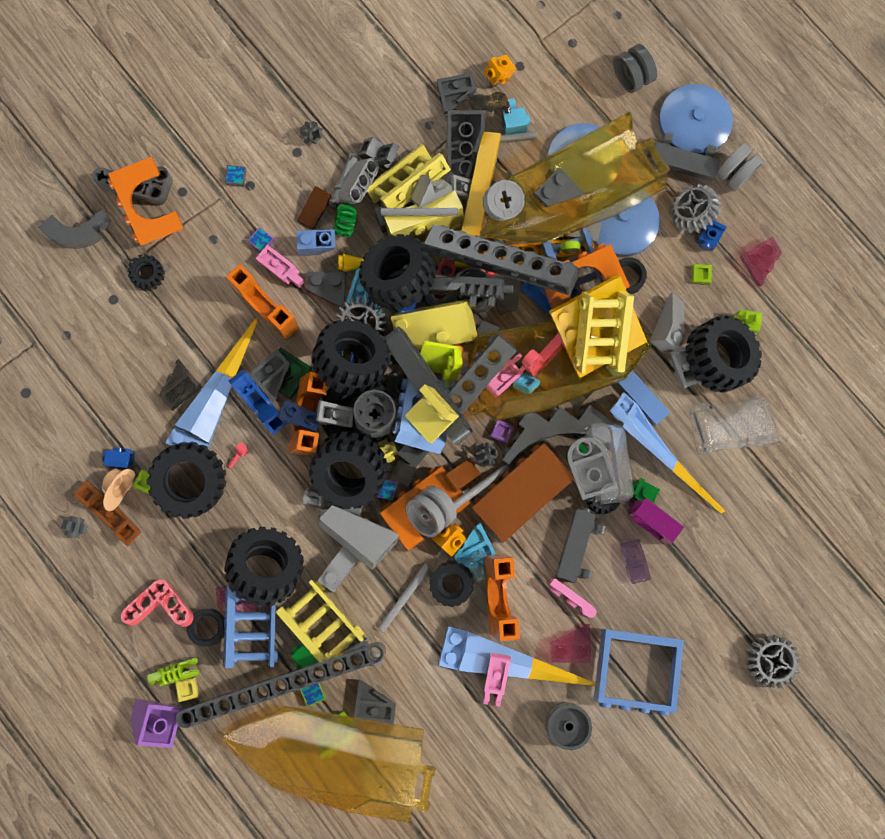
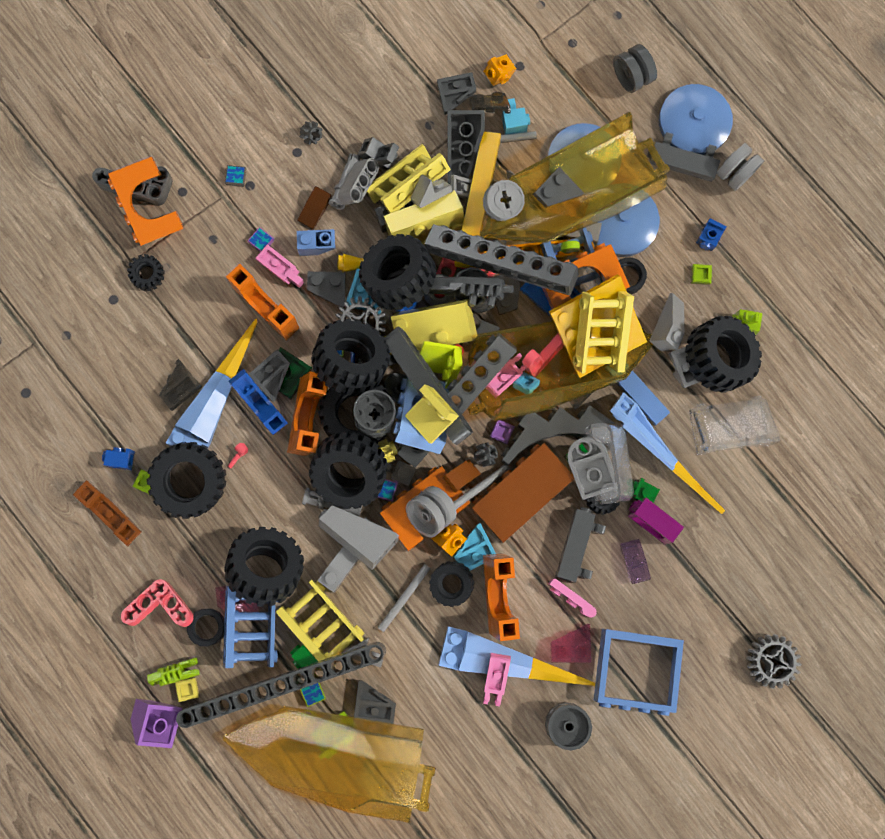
dark grey arch [39,210,111,249] -> none
dark grey gear [61,516,88,538] -> none
light nougat piece [102,468,135,511] -> none
dark blue bracket [279,400,319,432] -> none
light grey slope [316,401,354,428] -> none
green gear [333,204,357,237] -> none
light grey bar [381,208,458,216] -> none
clear light blue bracket [465,550,487,582] -> none
light grey gear [669,184,721,233] -> none
clear pink wing [740,236,782,287] -> none

